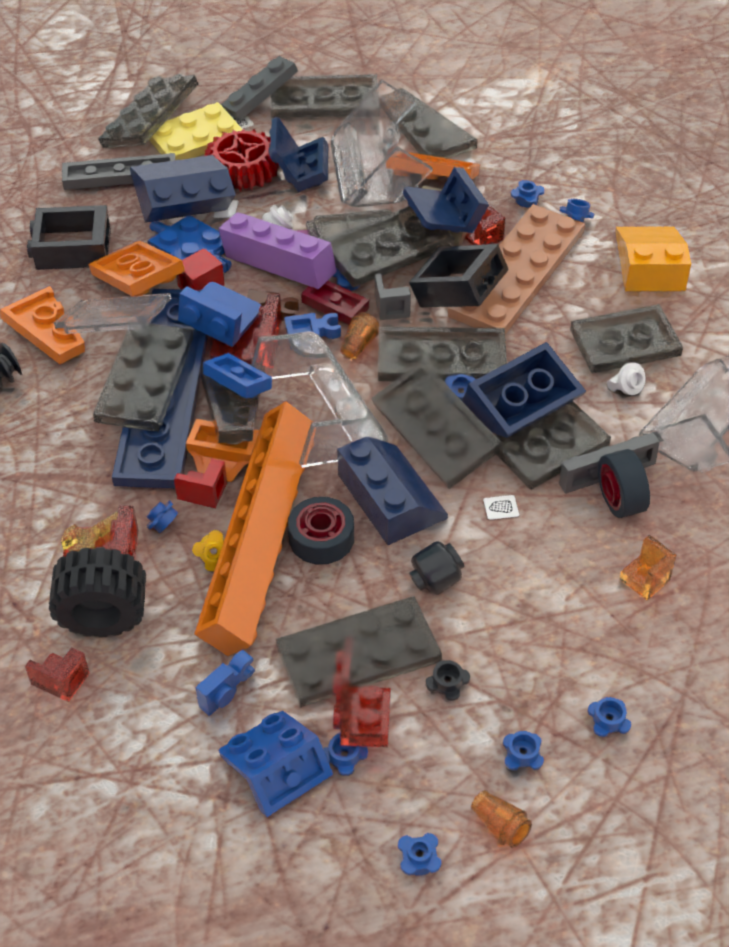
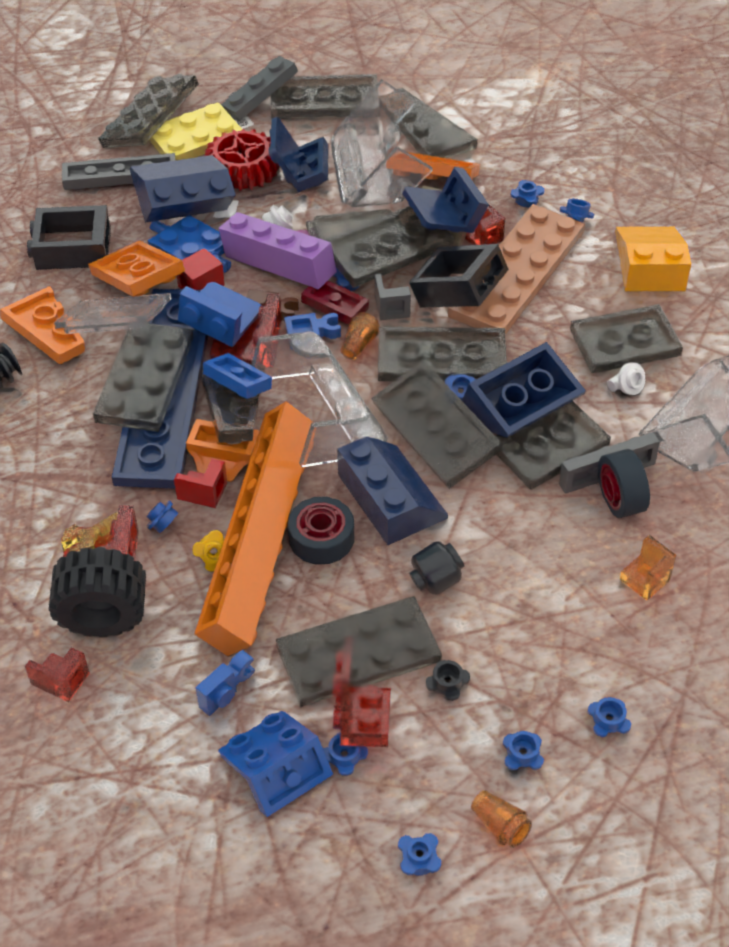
white sticker [483,495,519,520] -> none

